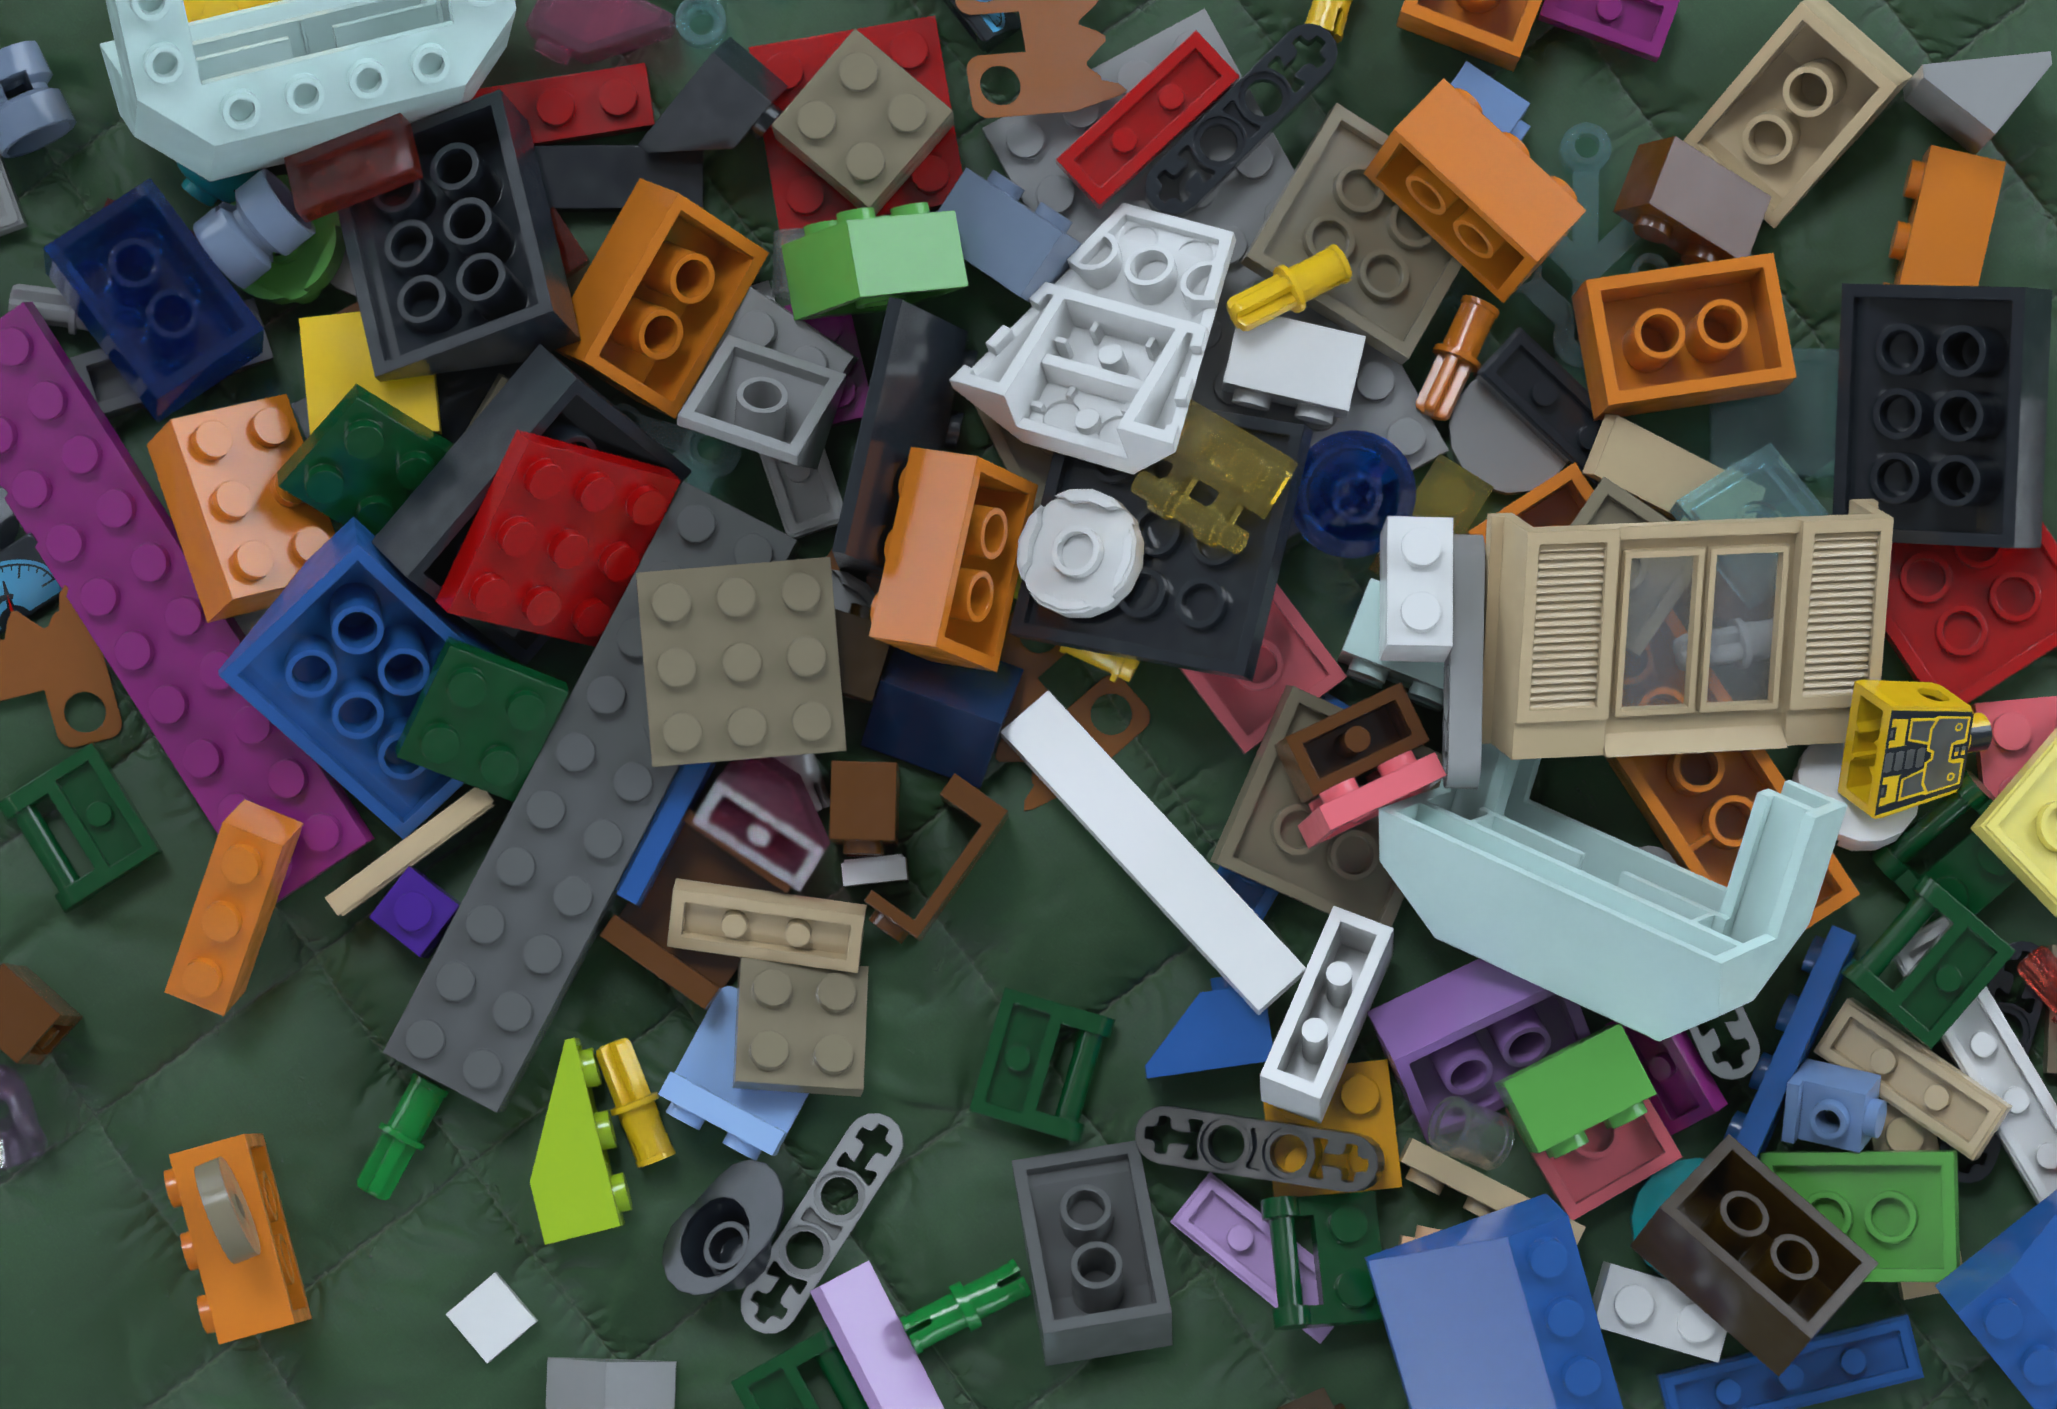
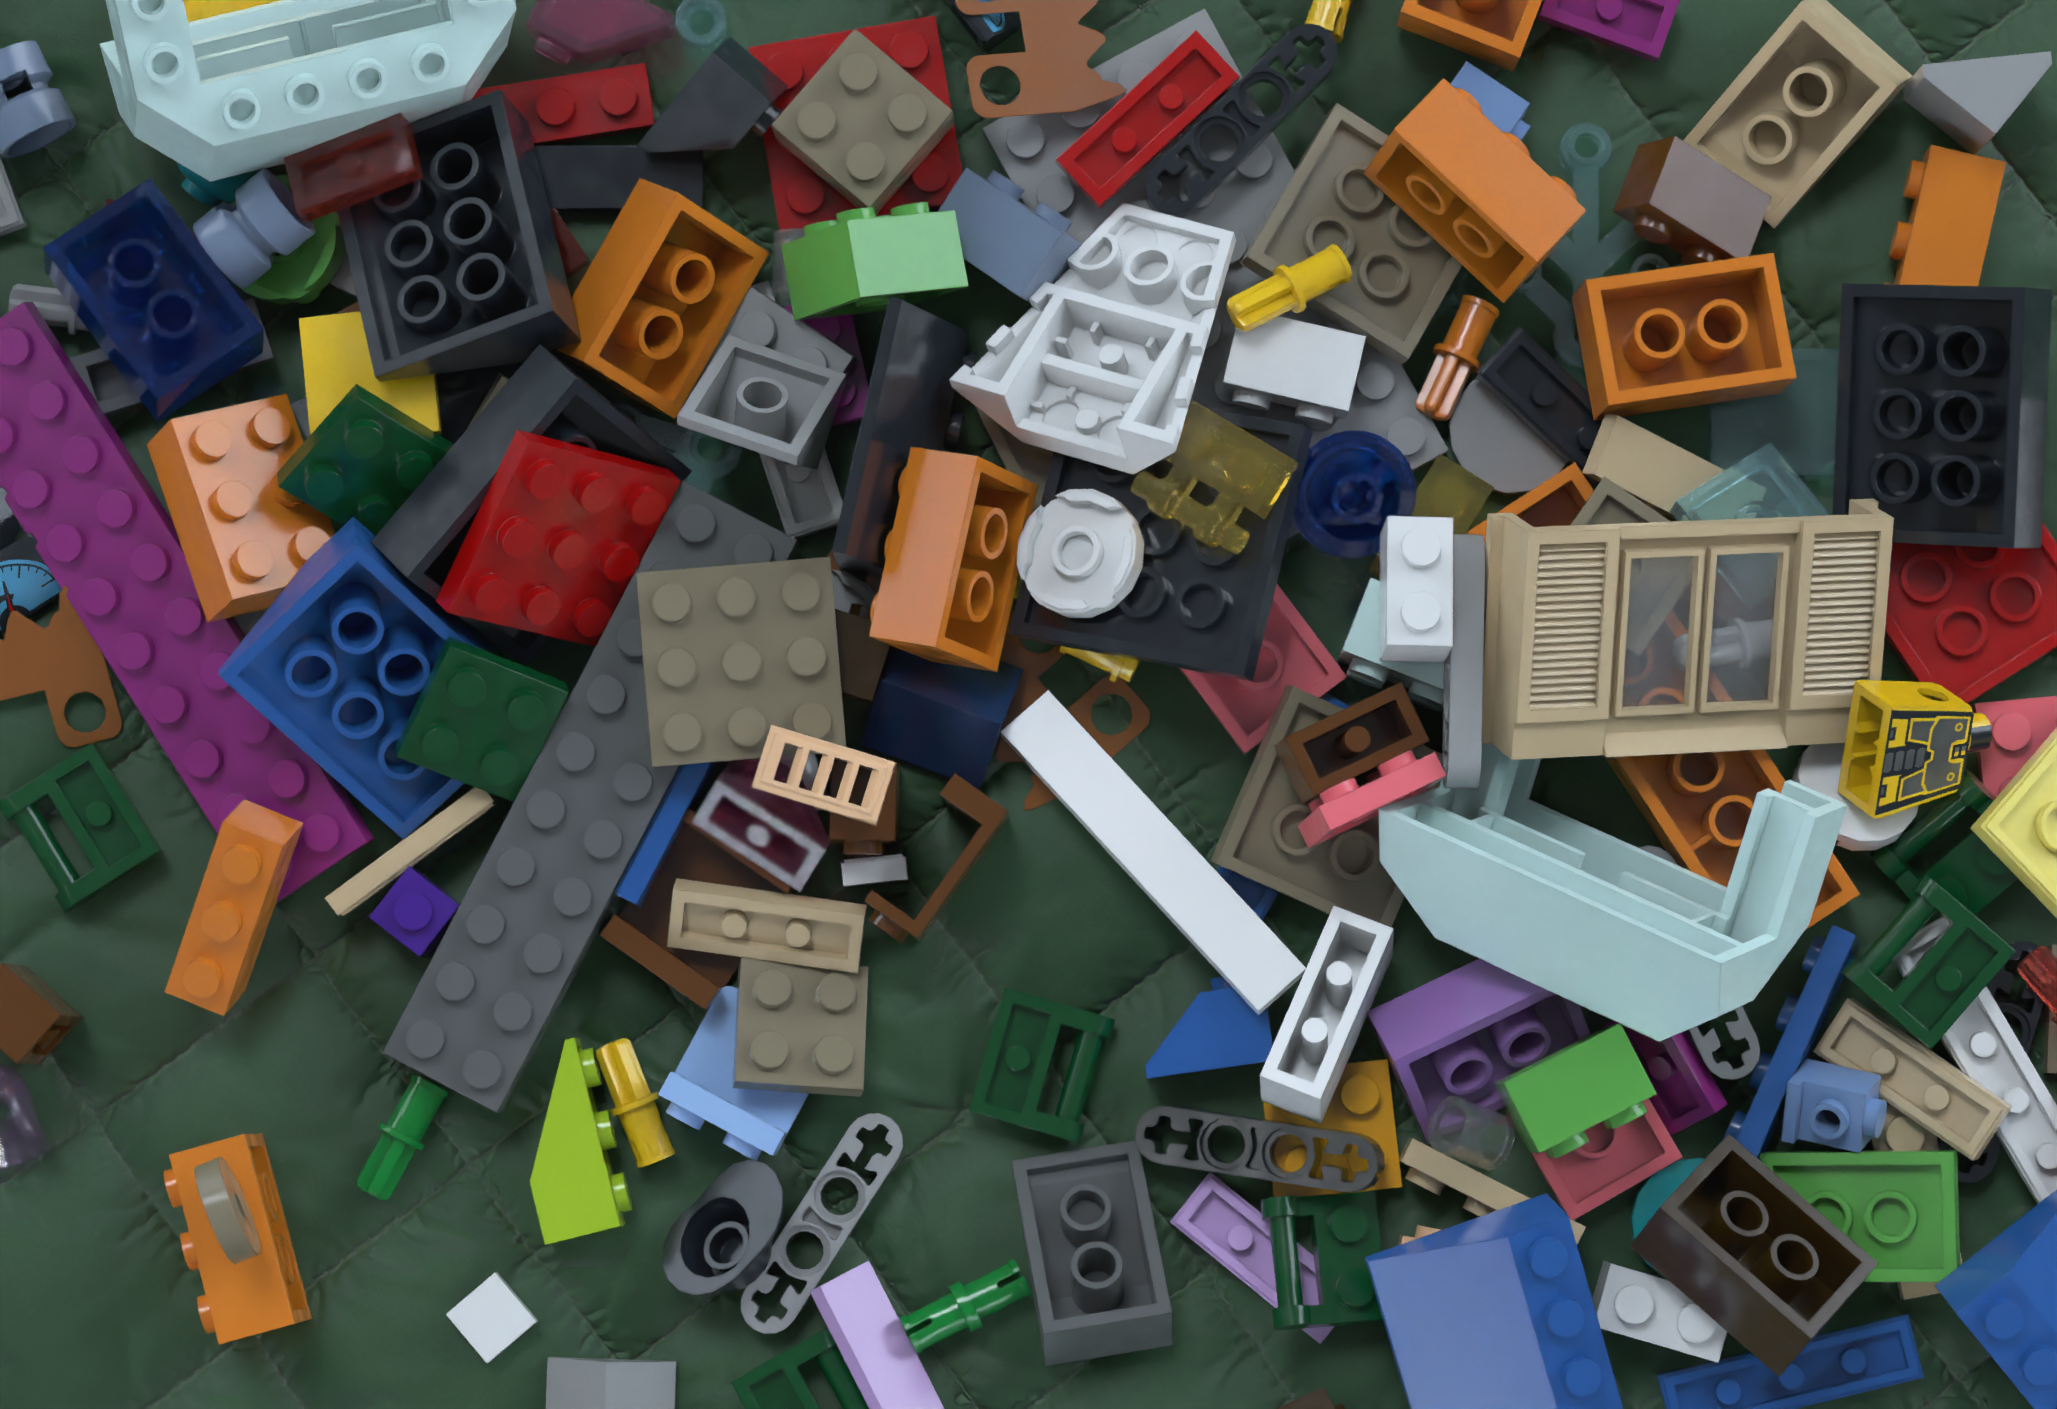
none -> light nougat slope [752,725,896,826]

